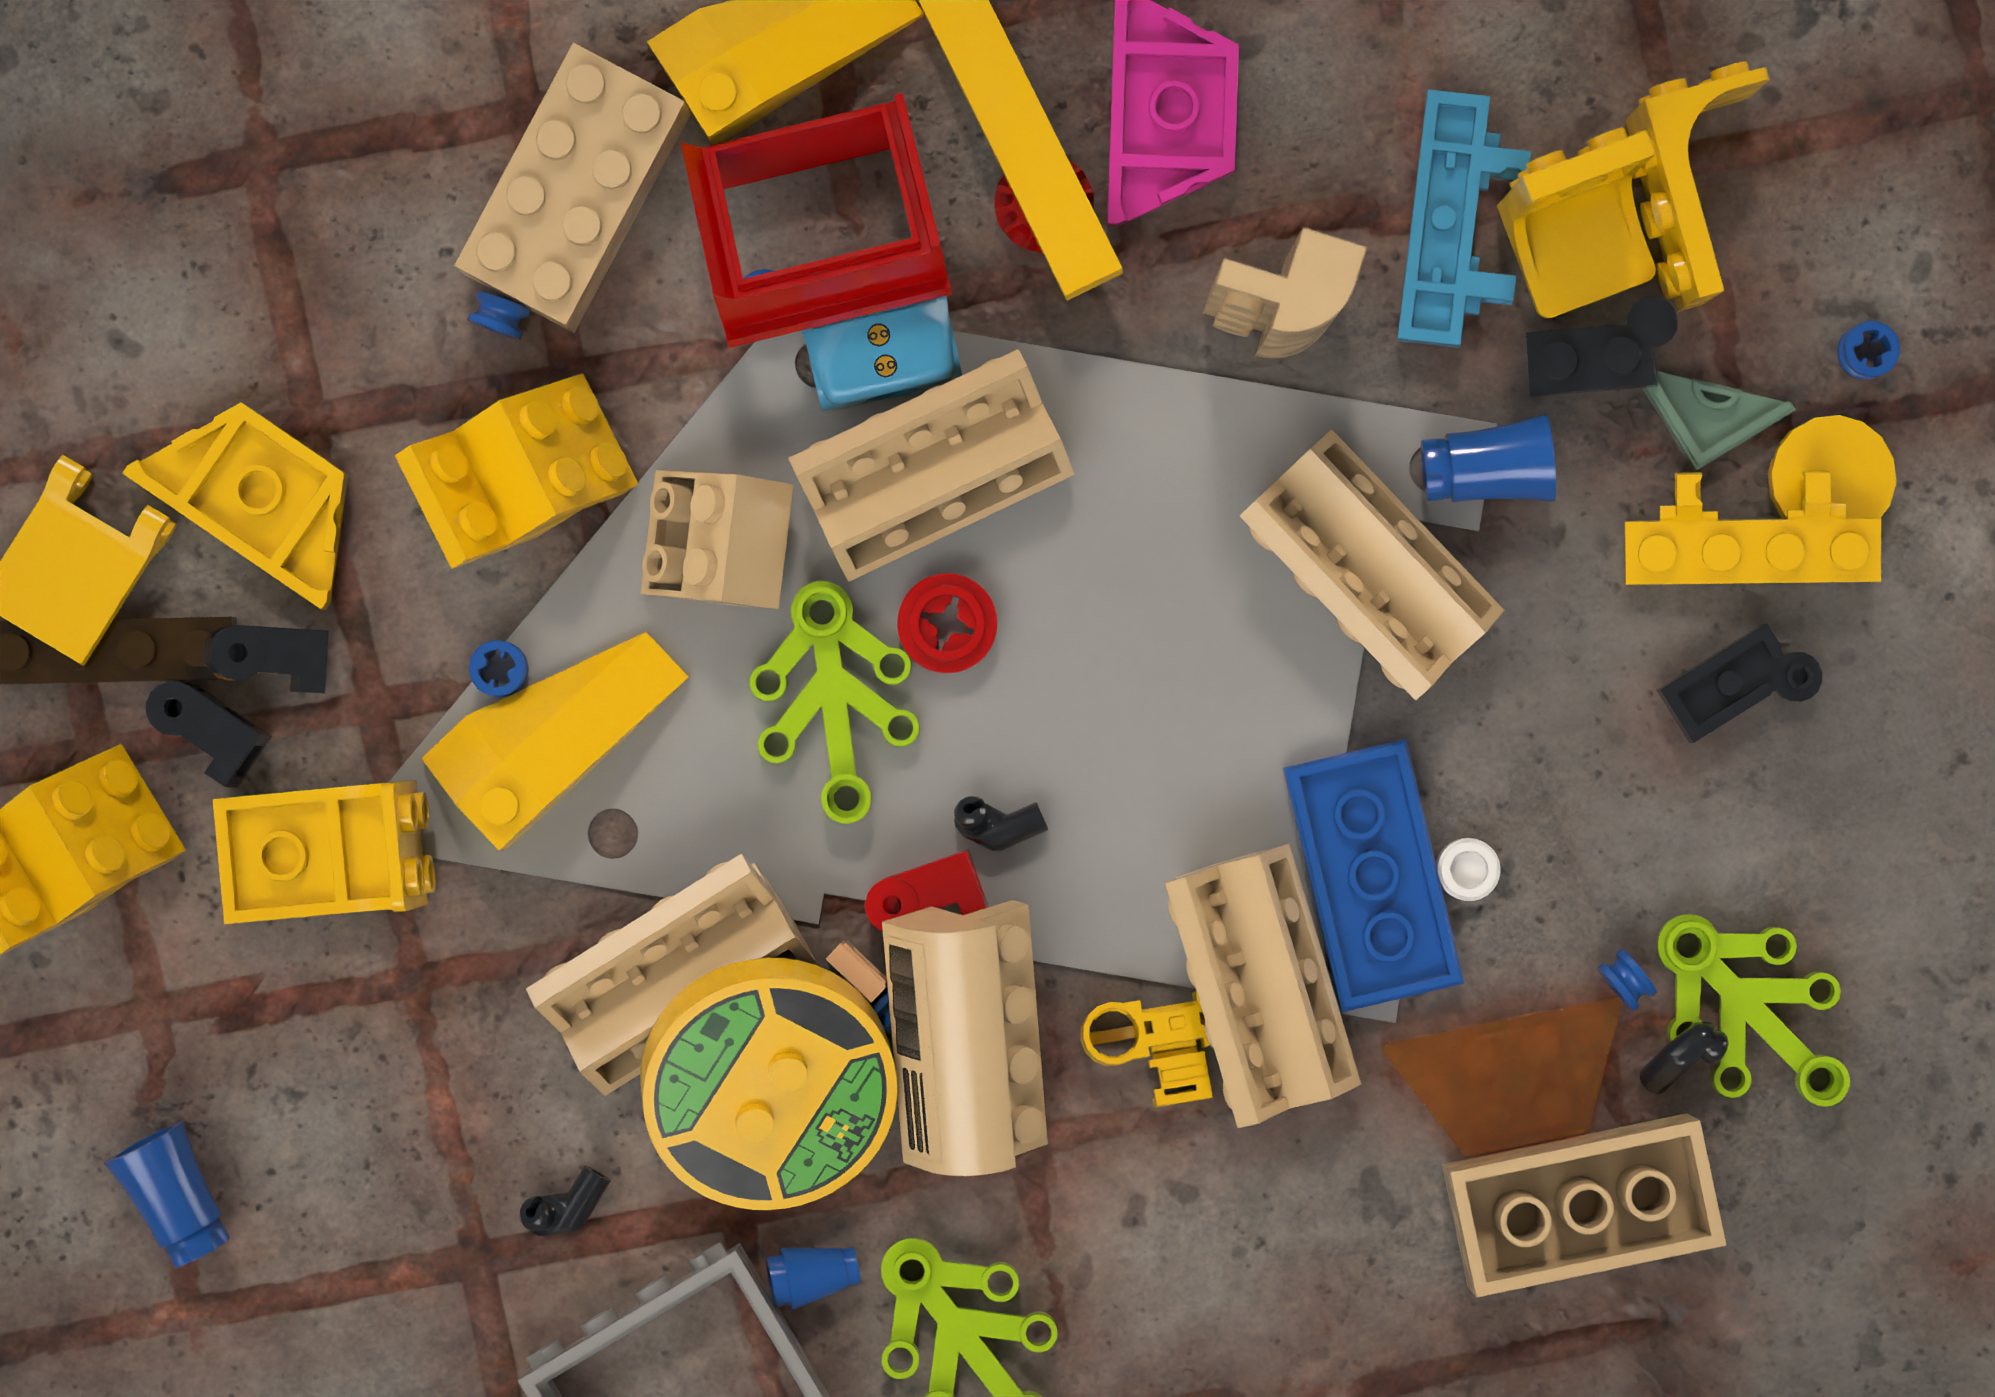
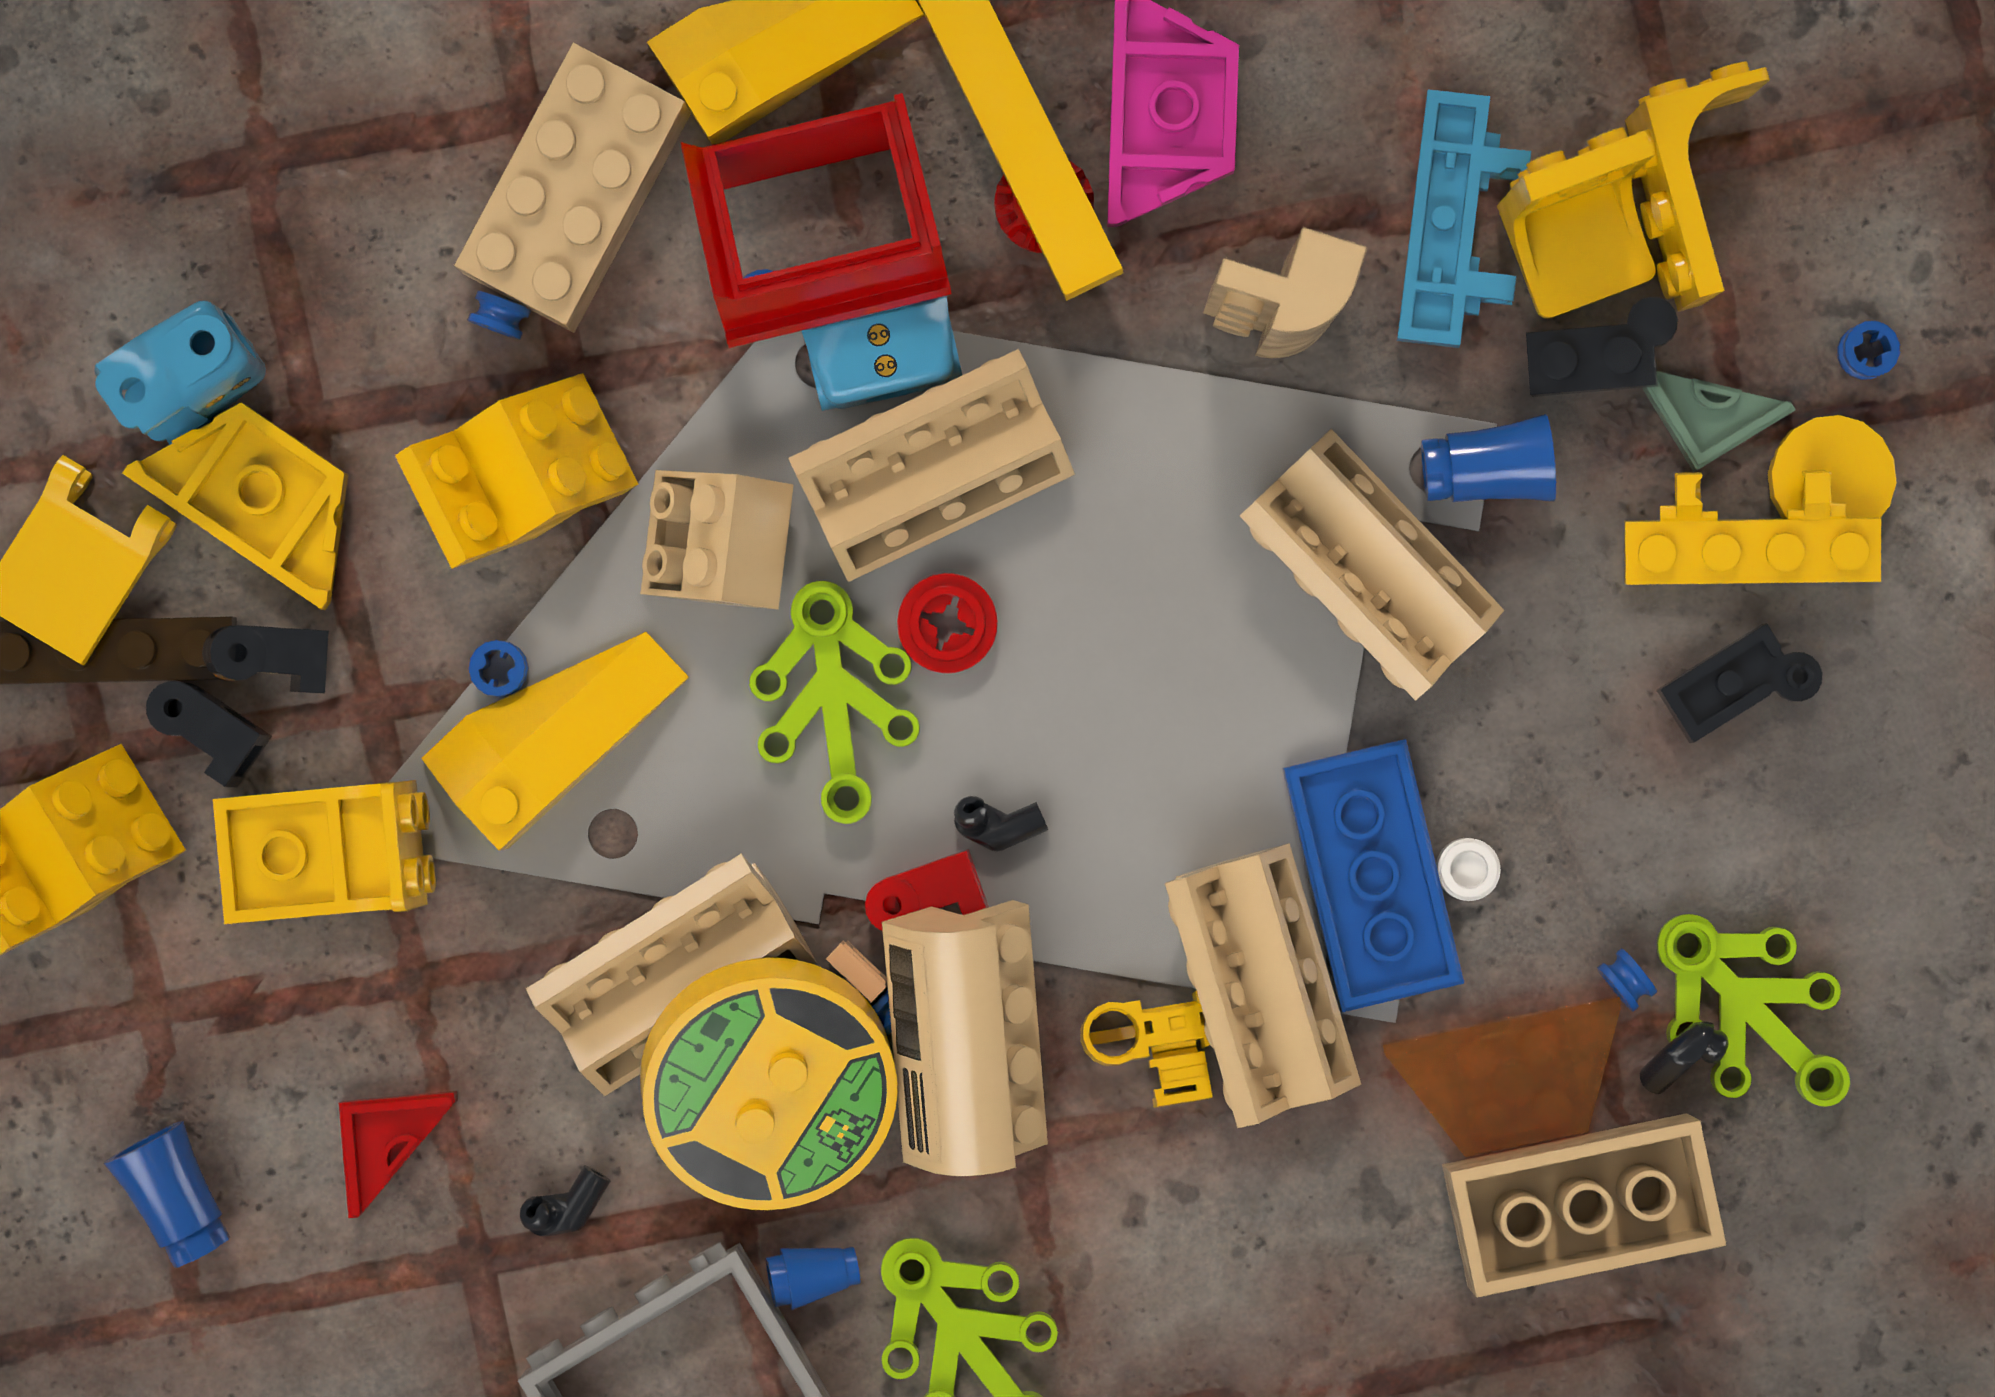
none -> dark azure piece [94,301,266,445]
none -> red tile [339,1091,458,1219]

